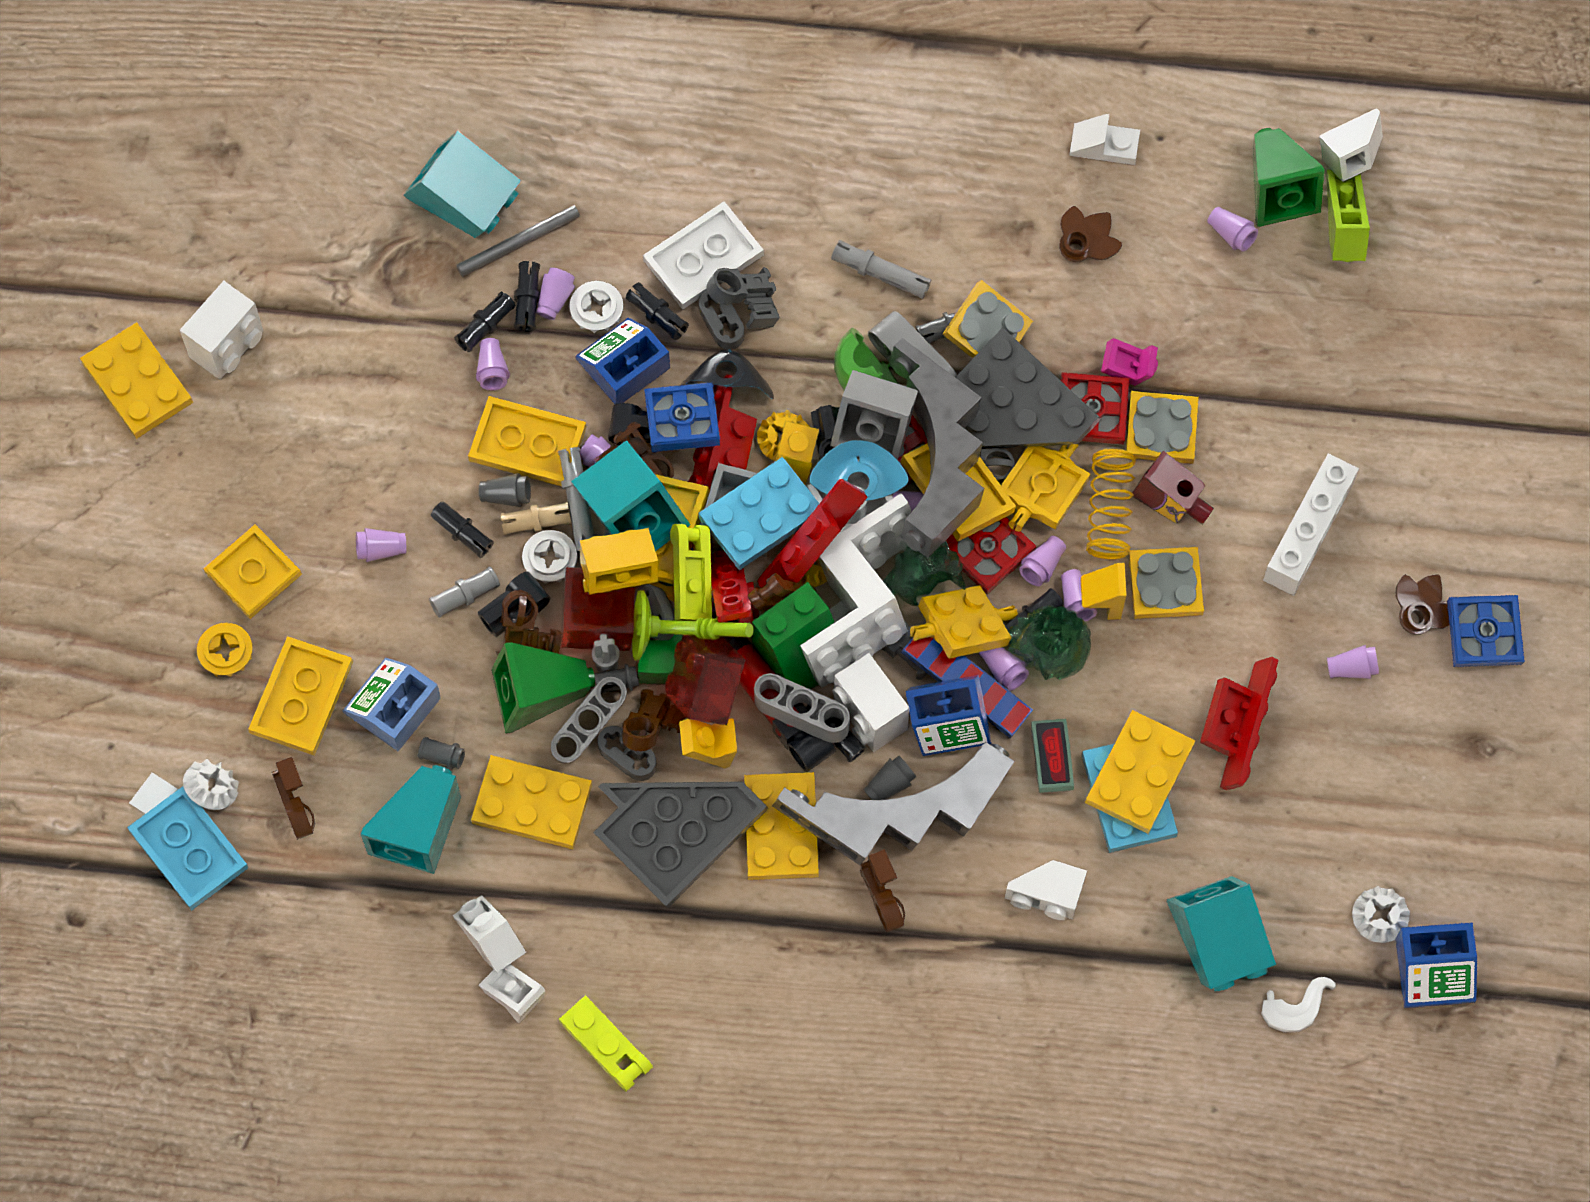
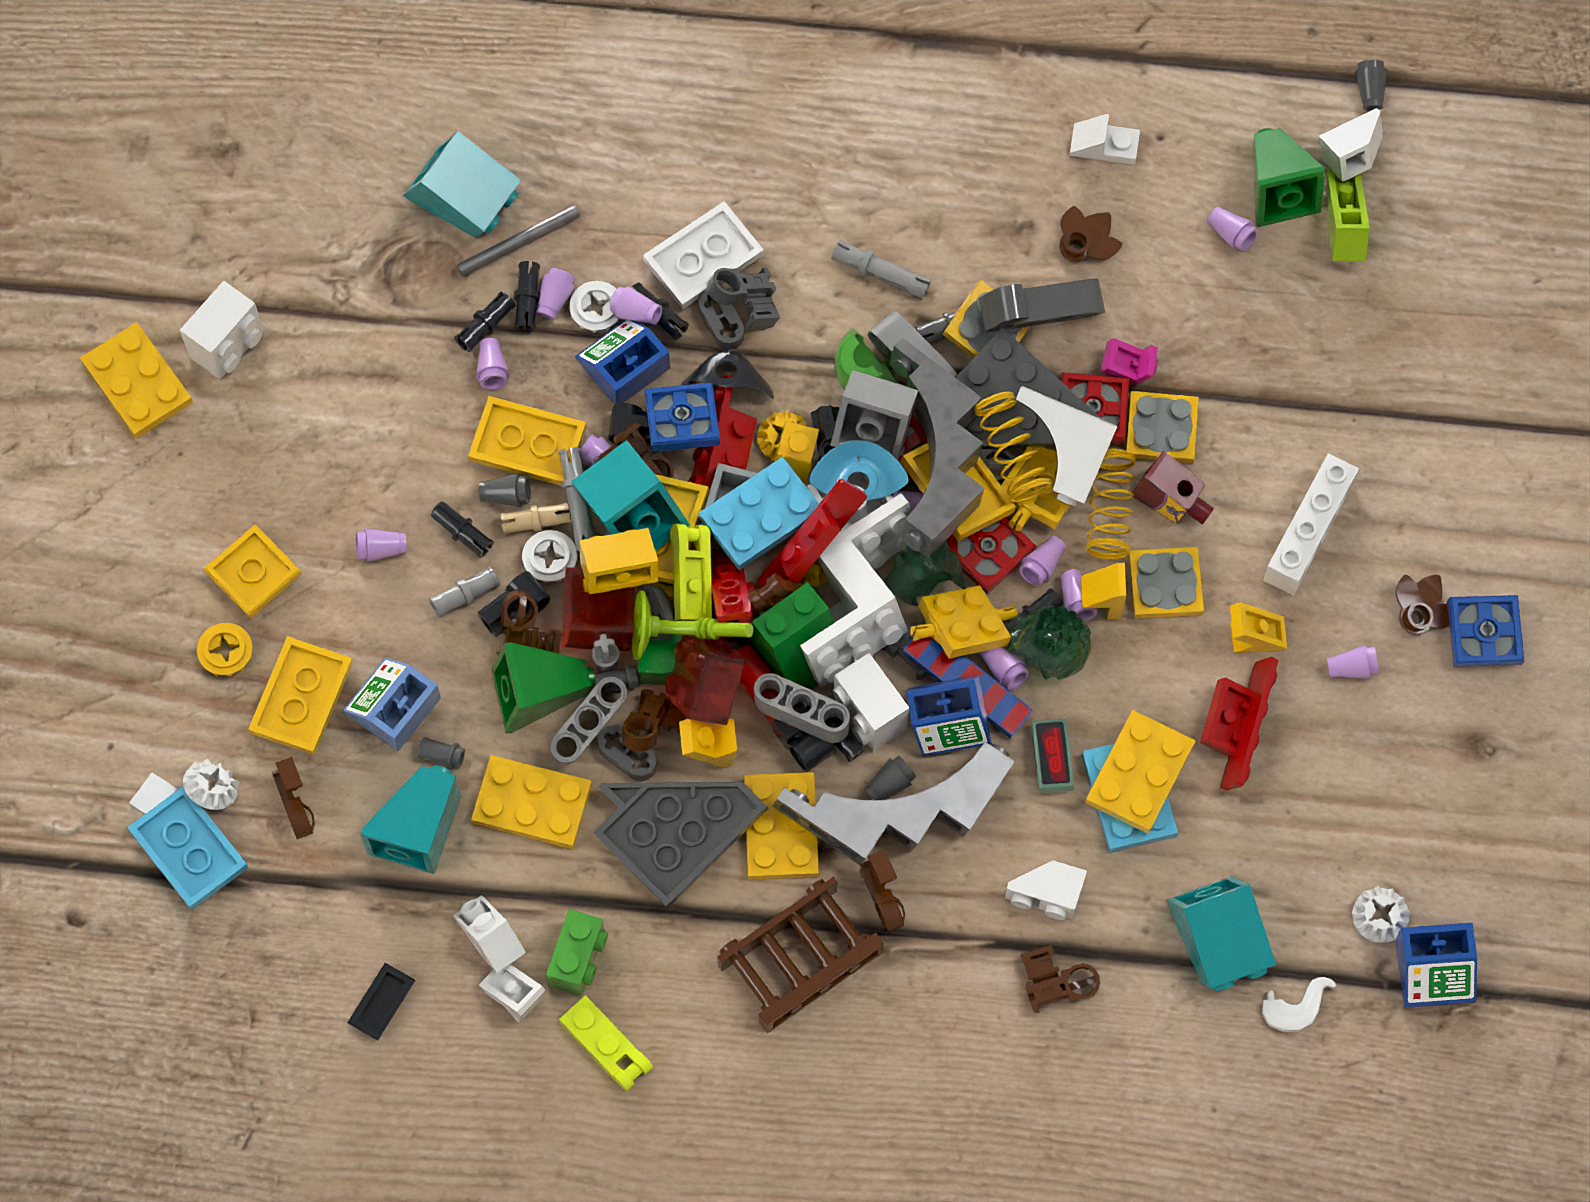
none -> black tile [347,963,416,1041]
none -> bright green brick [546,909,608,996]
none -> lavender cone [610,286,662,325]
none -> reddish brown fence [717,876,884,1034]
none -> yellow piece [973,392,1052,502]
none -> dark grey beam [979,278,1105,332]
none -> white arch [1016,386,1117,506]
none -> reddish brown piece [1021,945,1100,1014]
none -> yellow slope [1230,602,1288,653]
none -> dark grey cone [1355,60,1388,111]

